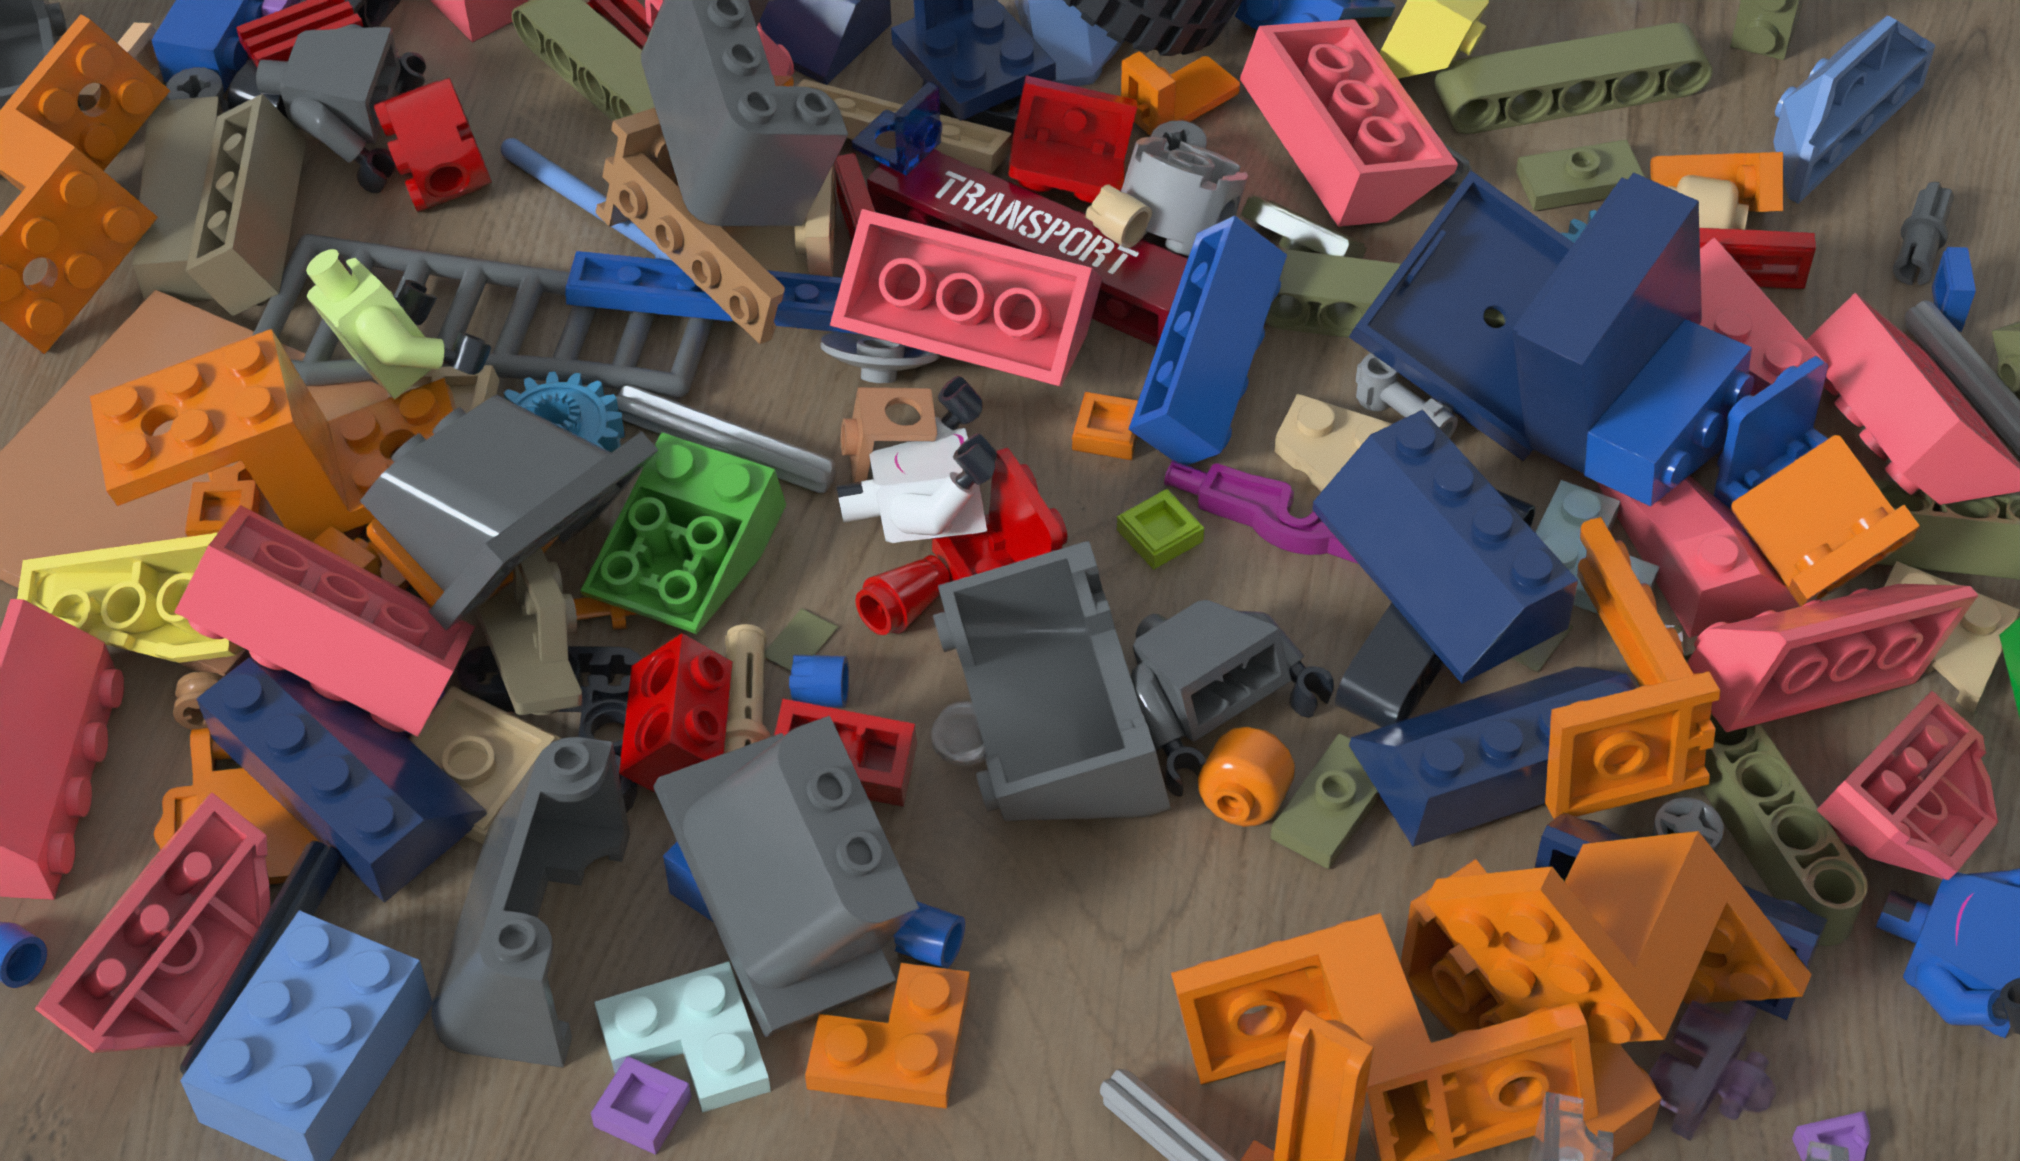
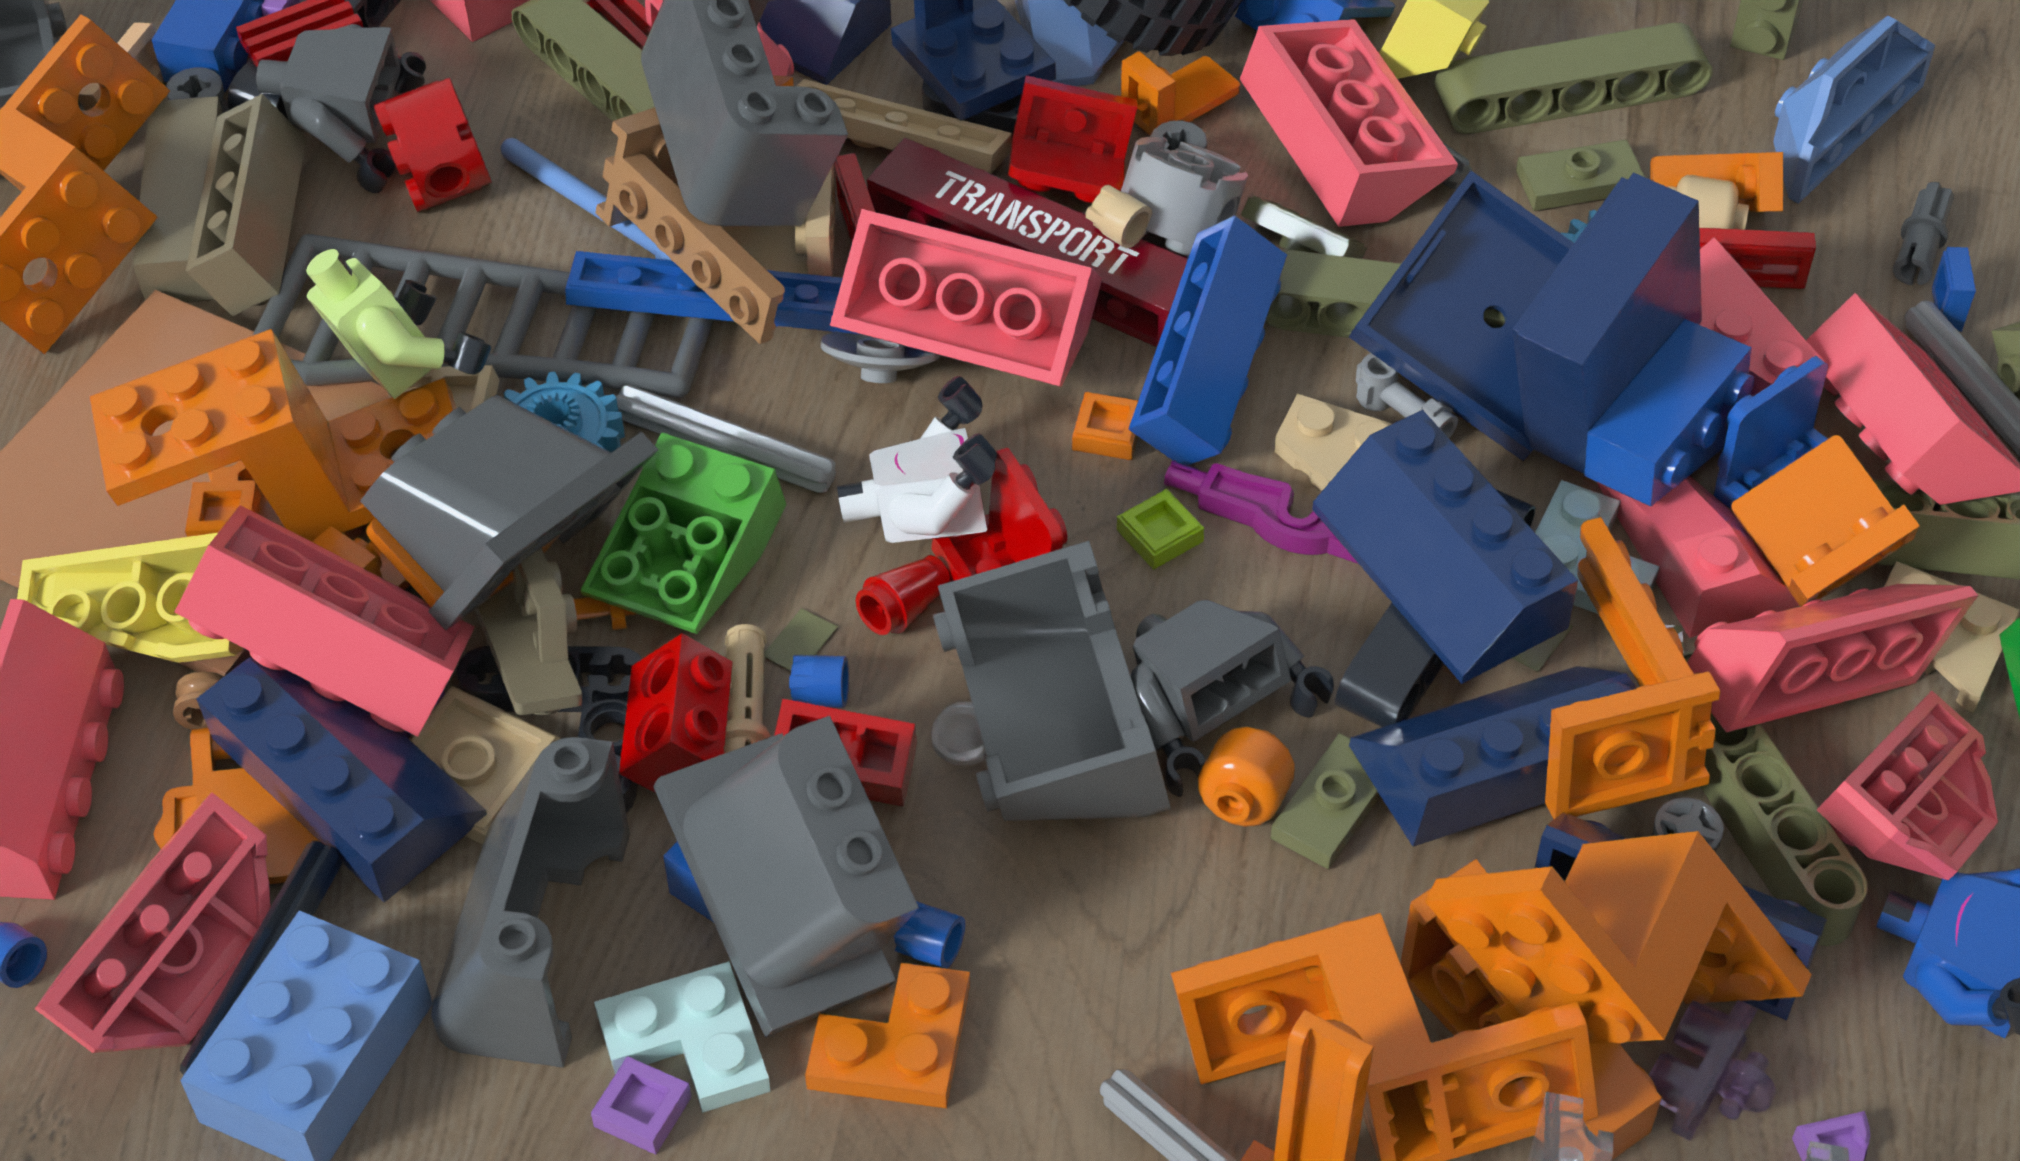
nougat bracket [841,387,937,483] -> none
clear blue bracket [852,82,943,176] -> none

